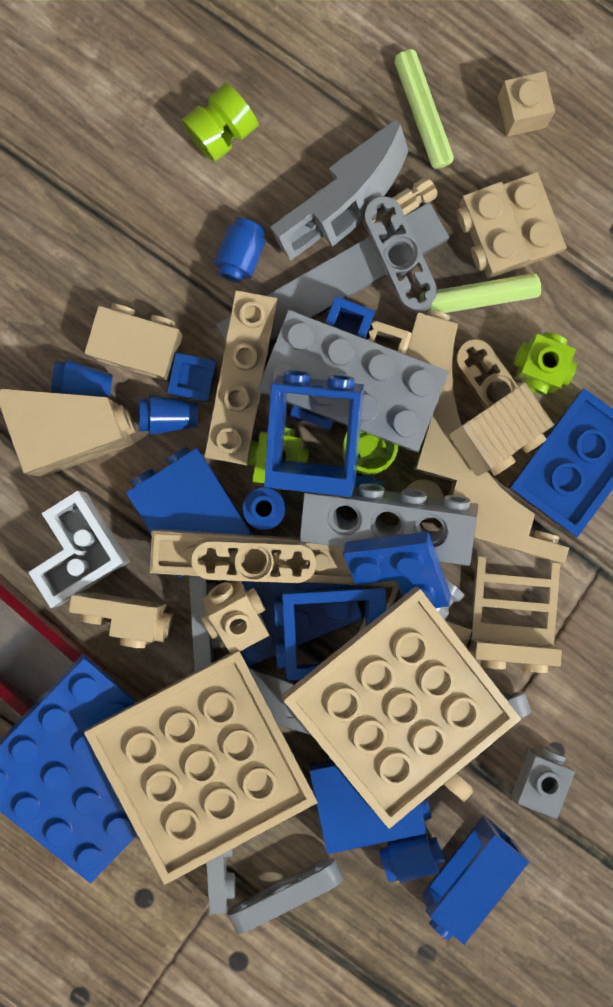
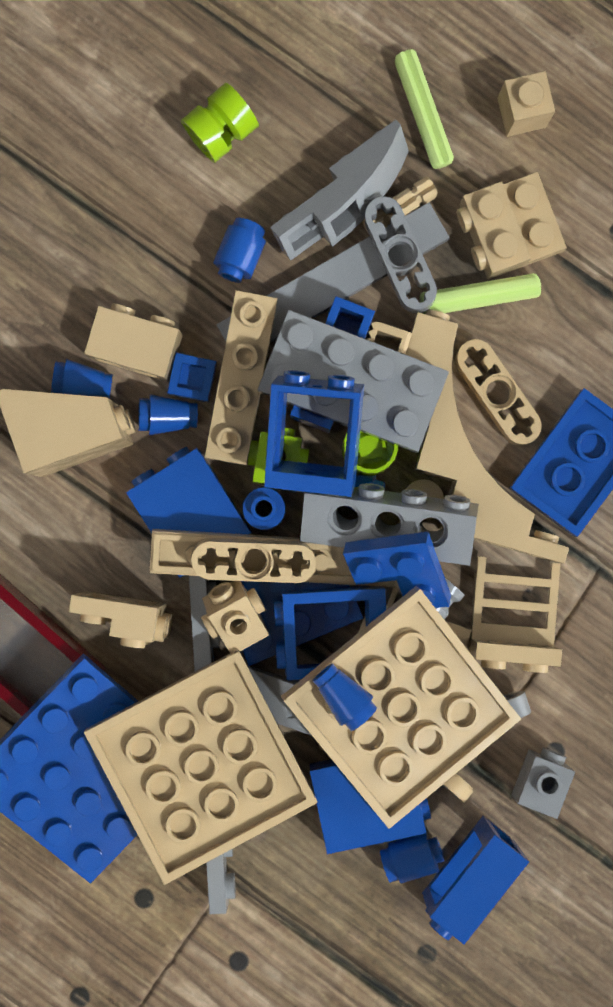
white brick [28,491,130,608] -> none
light grey beam [227,858,344,934] -> none
tan brick [449,383,554,476] -> none
lime brick [513,332,577,395] -> none
none -> blue cone [313,663,377,731]

